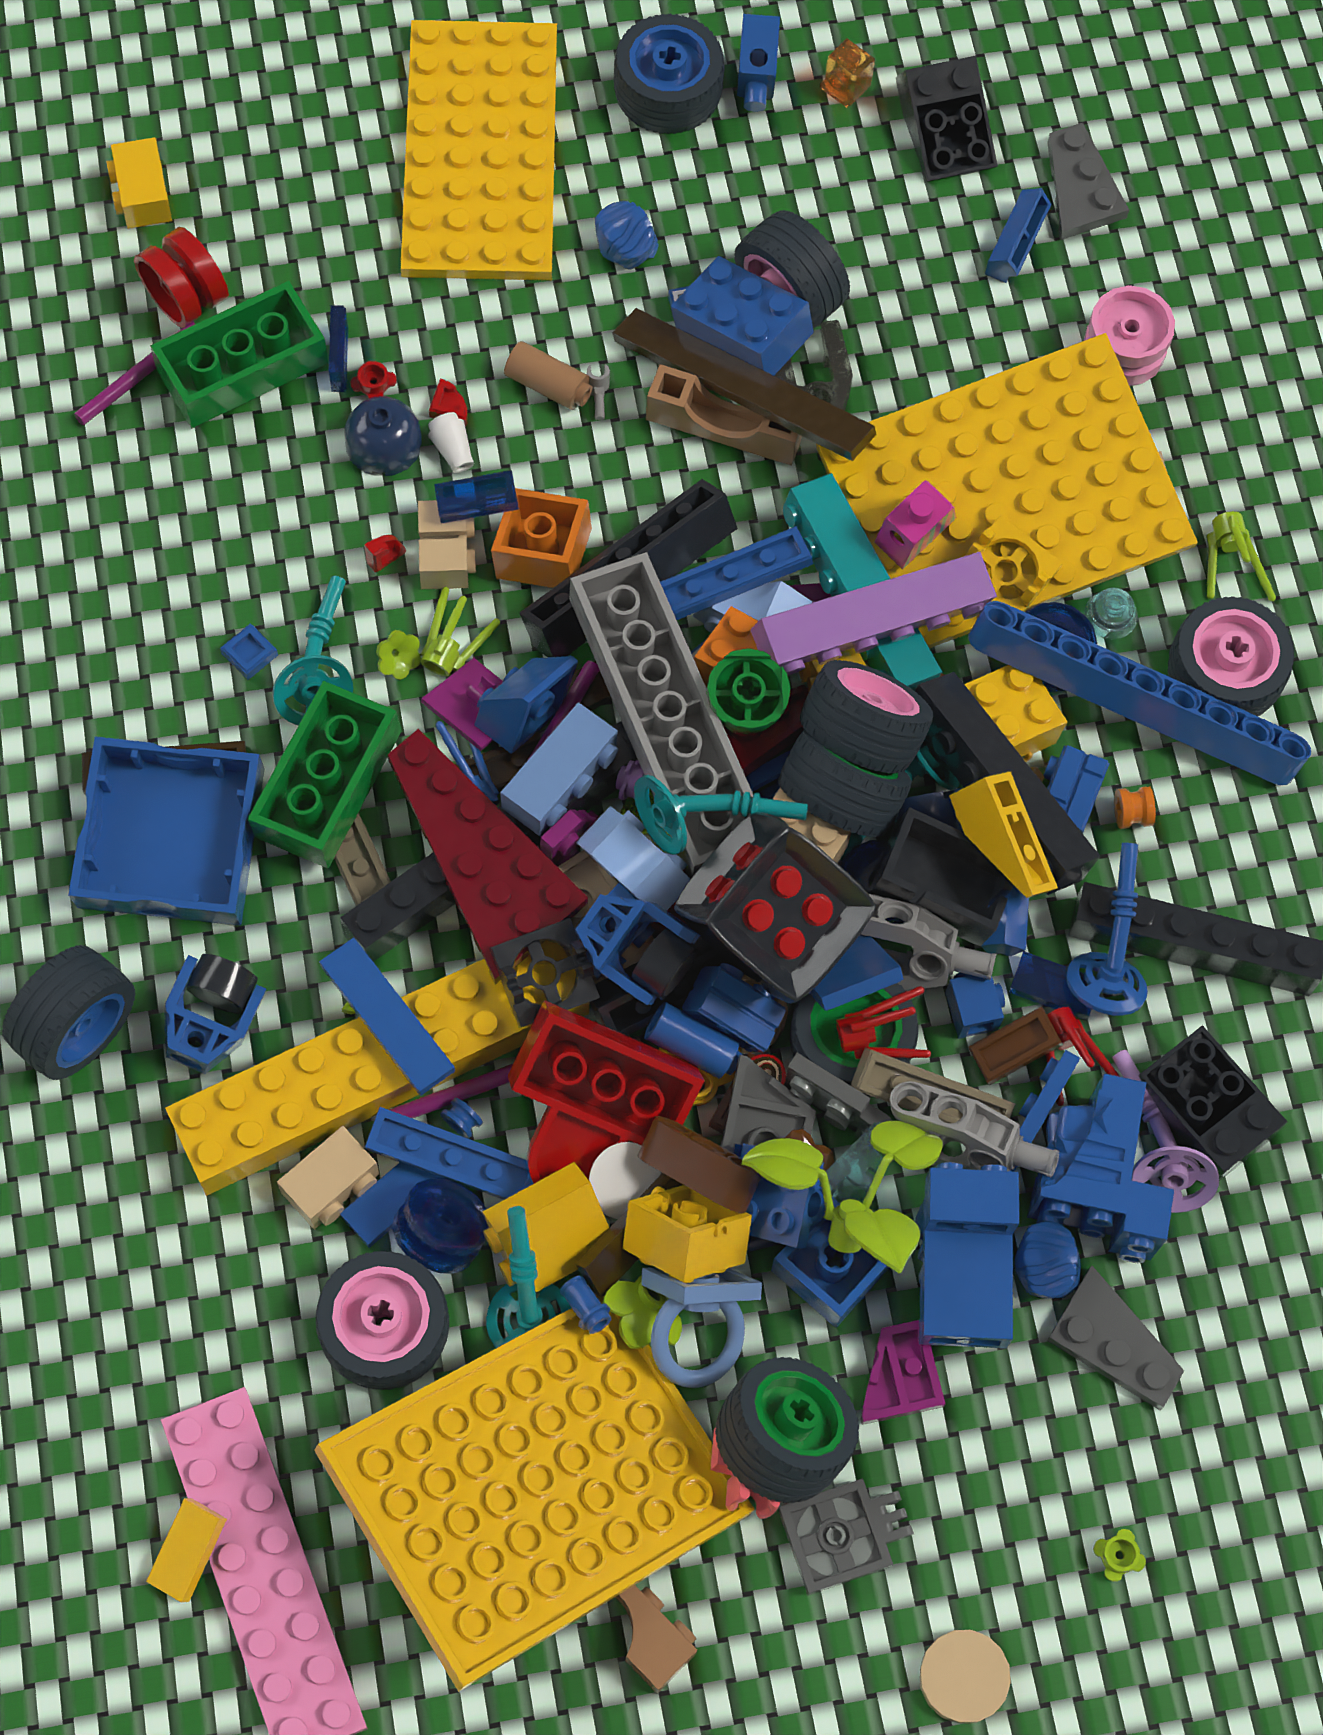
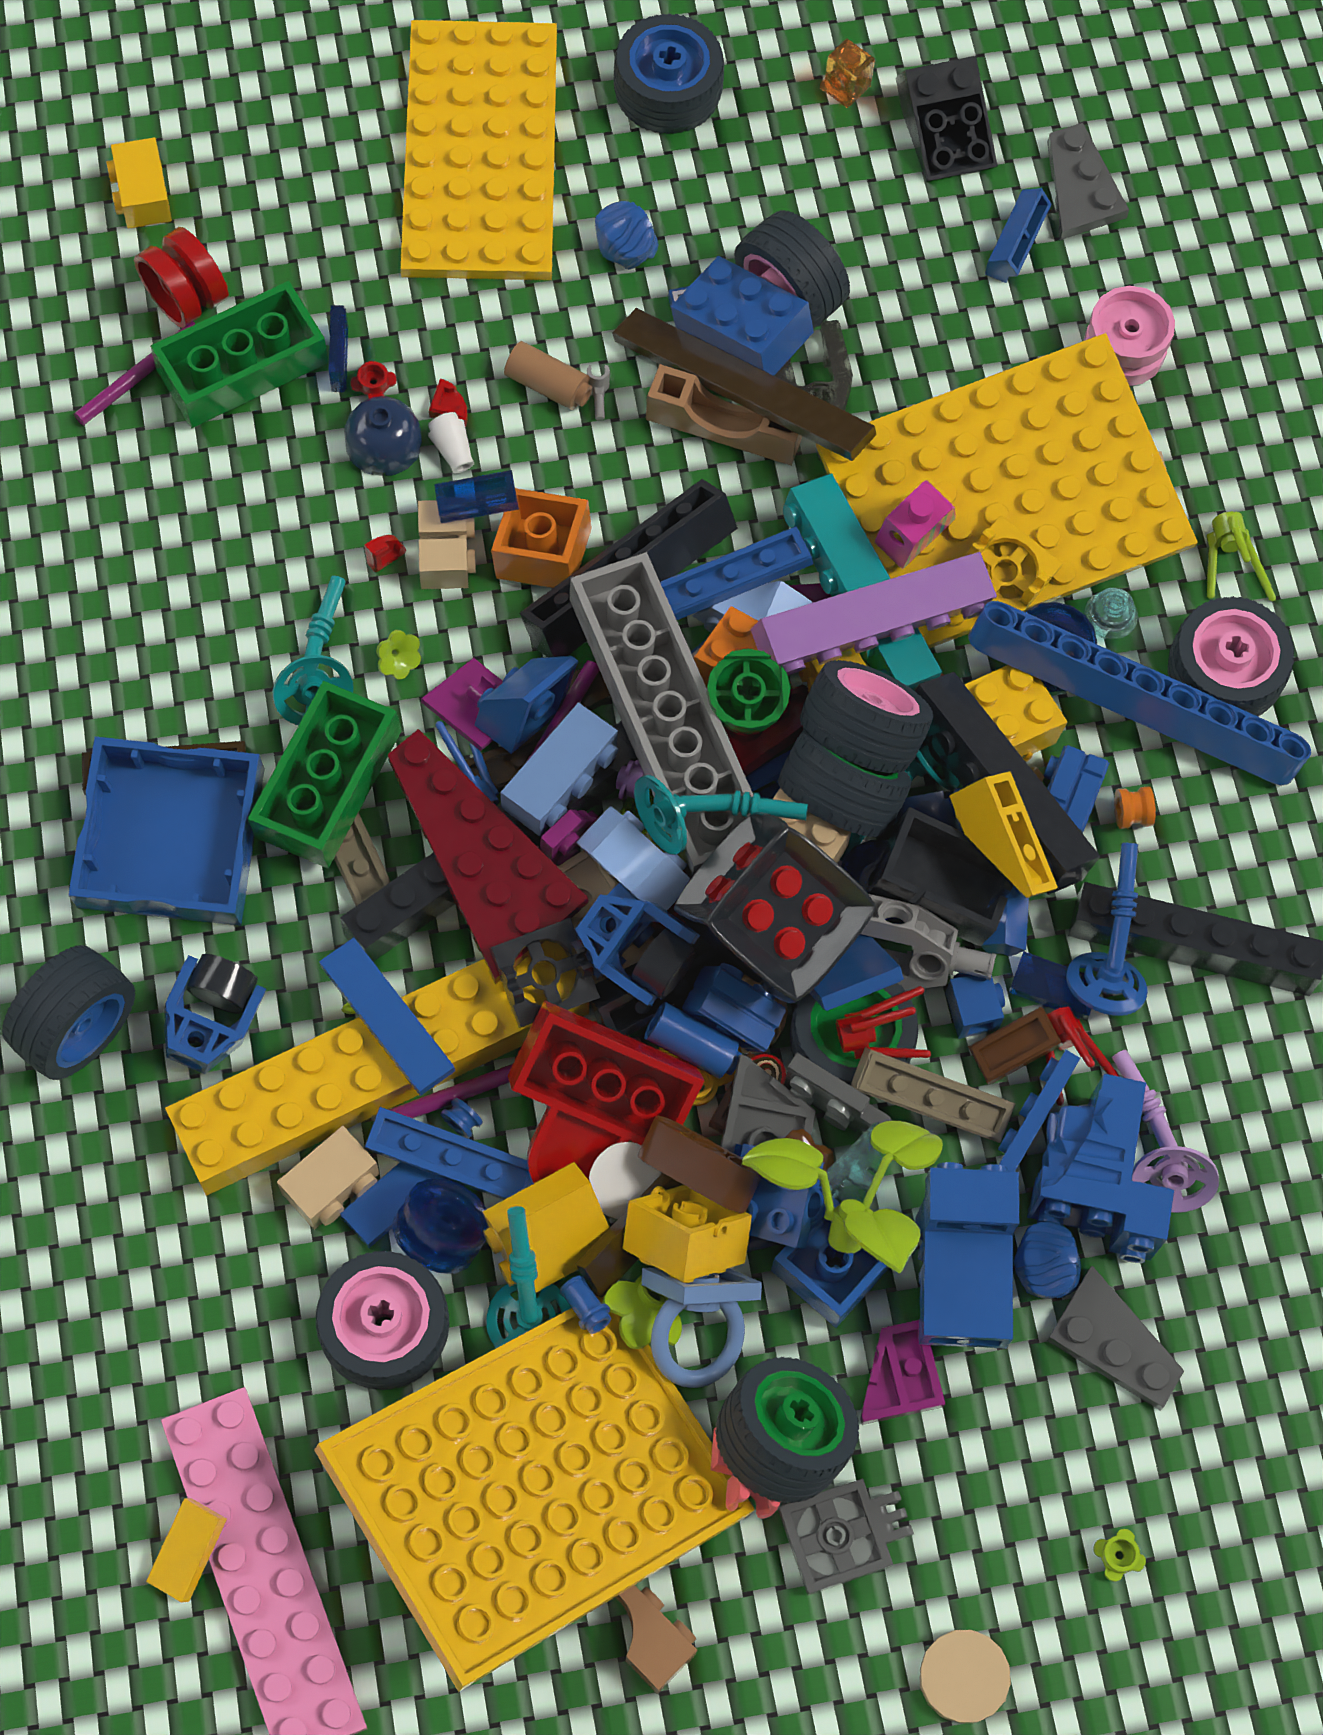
blue tile [220,623,278,680] -> none
lime plant [420,587,500,677] -> none
blue torso [737,14,780,112] -> none
light grey piece [890,1081,1059,1178] -> none
black slope [1139,1025,1288,1181] -> none

